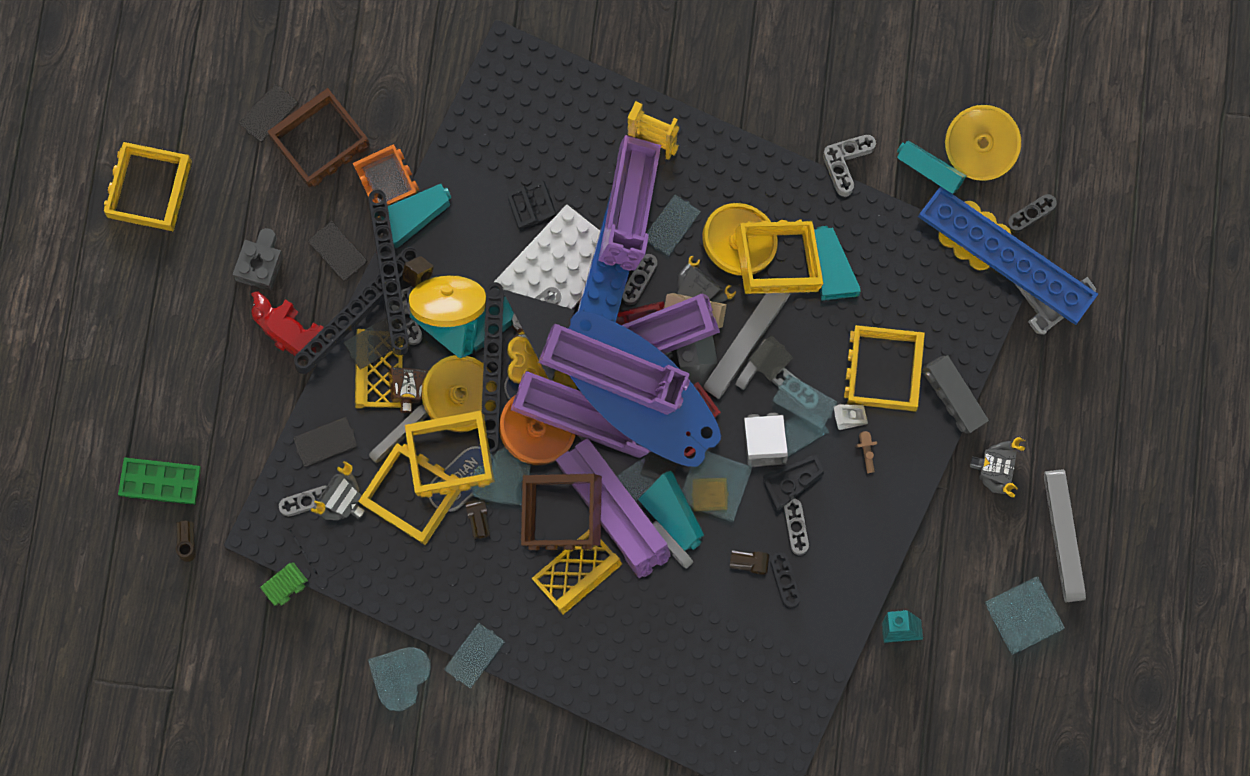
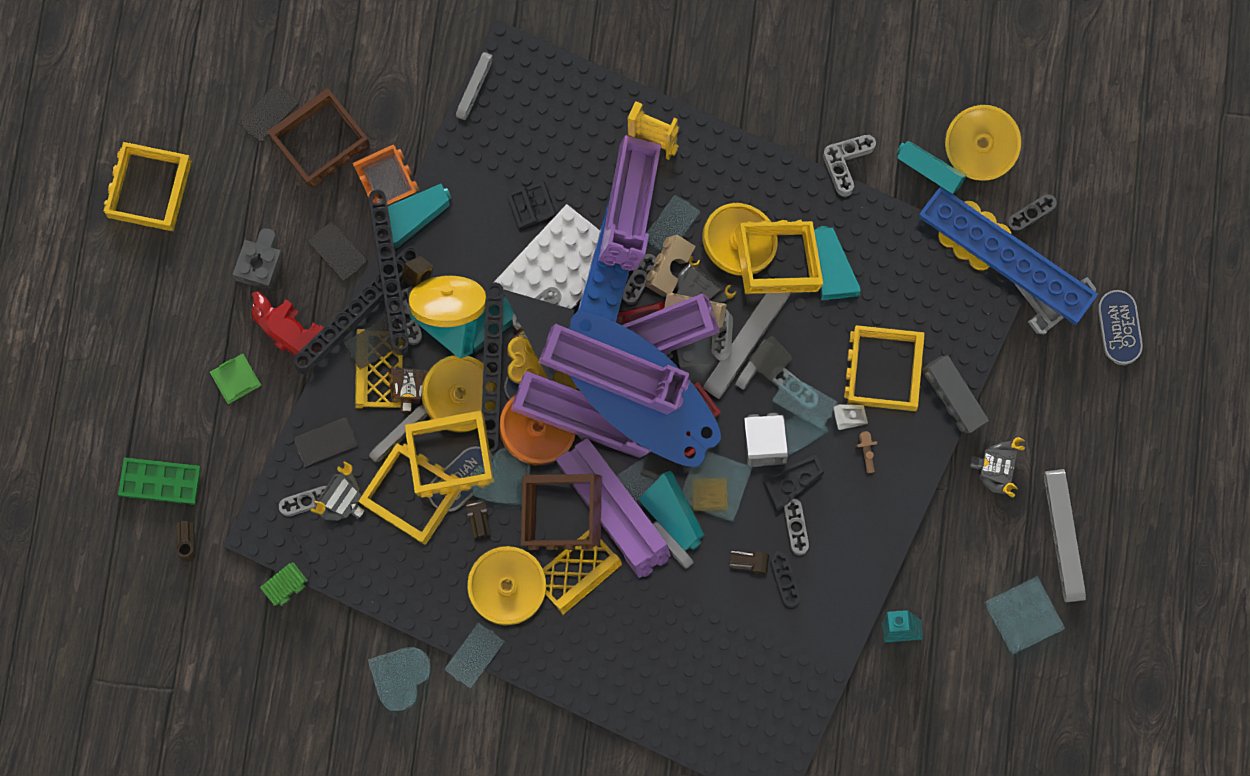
none -> bright green piece [210,354,261,404]
none -> light grey beam [456,52,493,120]
none -> yellow dish [468,546,546,625]
none -> tan arch [645,235,695,297]
none -> light grey beam [711,309,733,361]
none -> tile [1098,290,1143,365]

